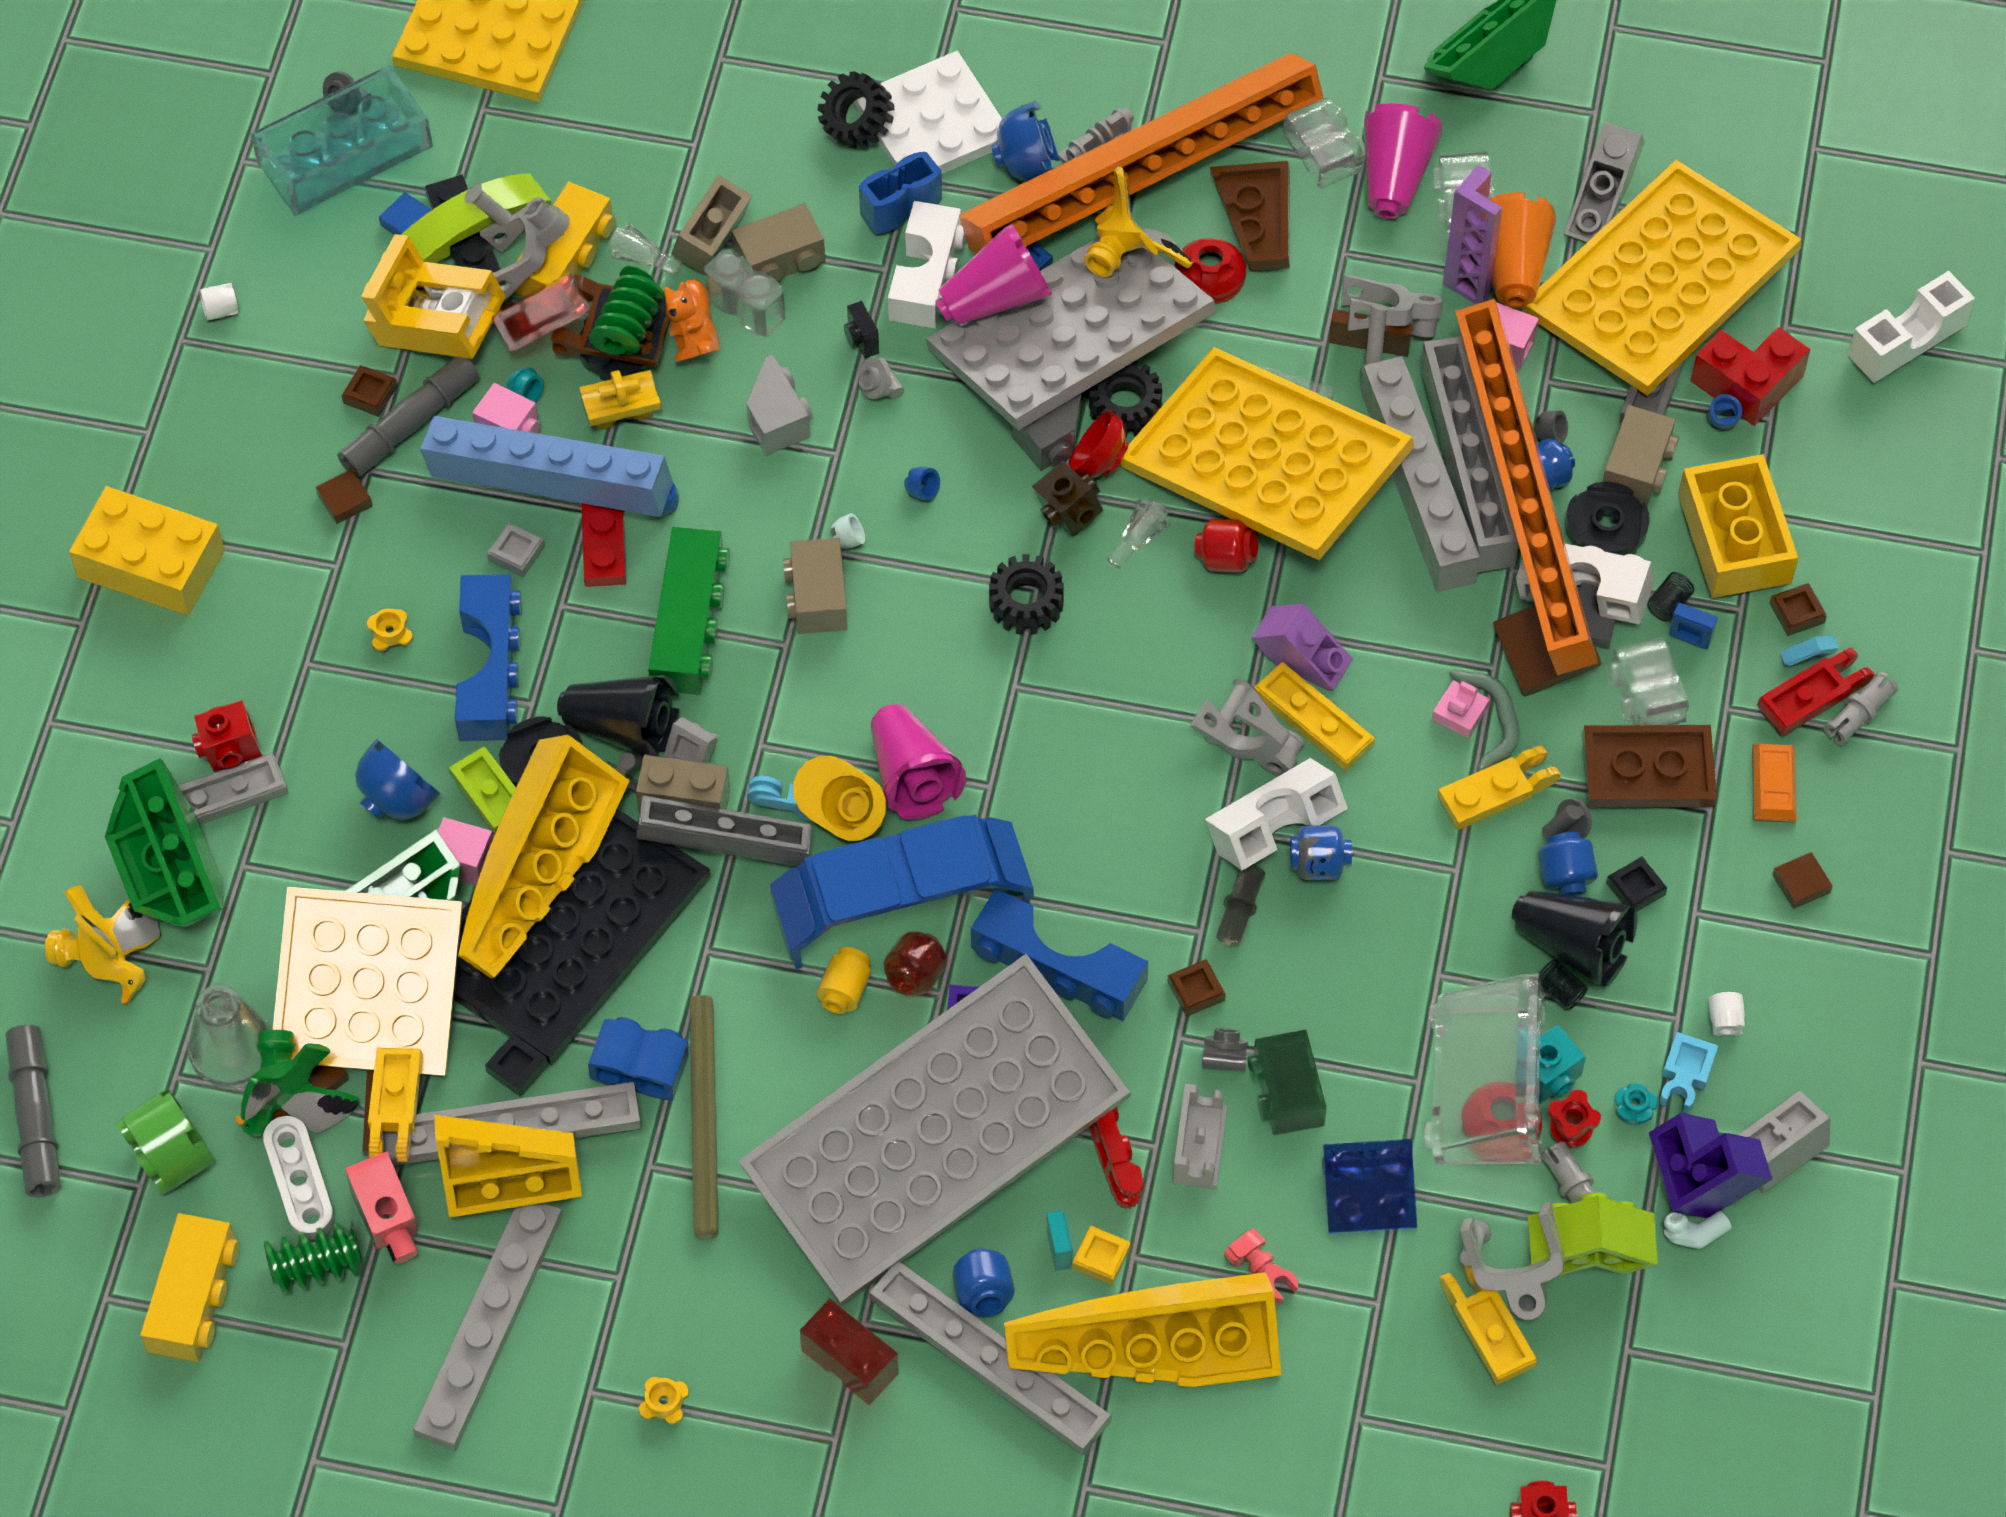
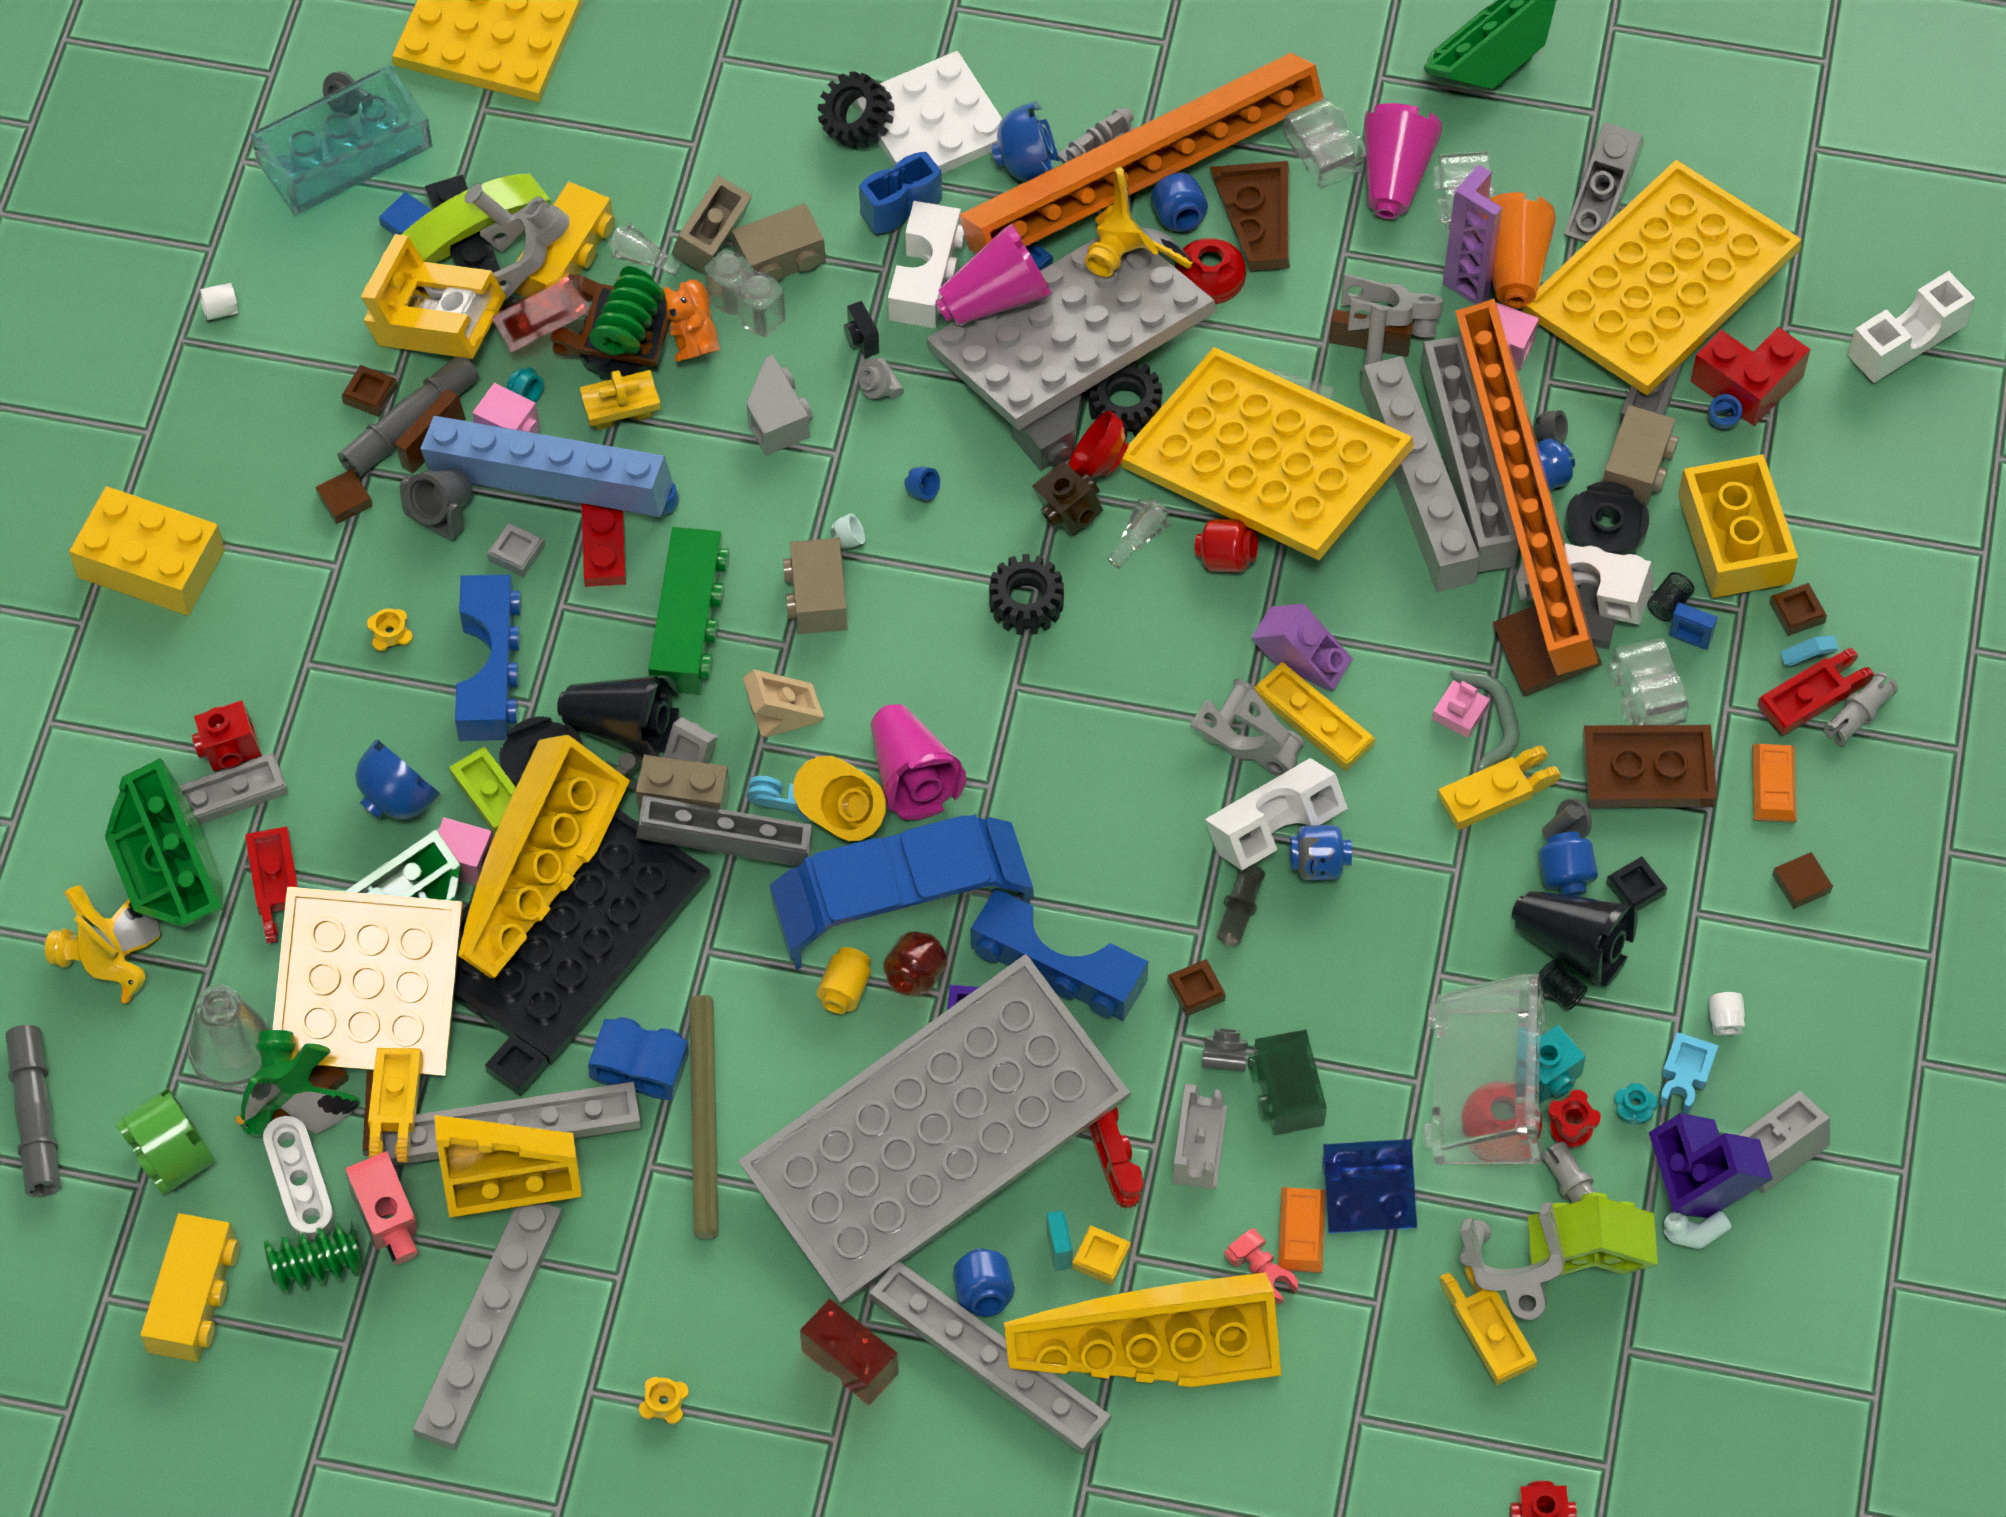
none -> red hinge [245,826,298,944]
none -> reddish brown tile [395,389,466,474]
none -> dark grey piece [400,468,472,540]
none -> tan slope [743,669,824,737]
none -> blue head [1151,173,1208,232]
none -> orange tile [1278,1187,1326,1273]

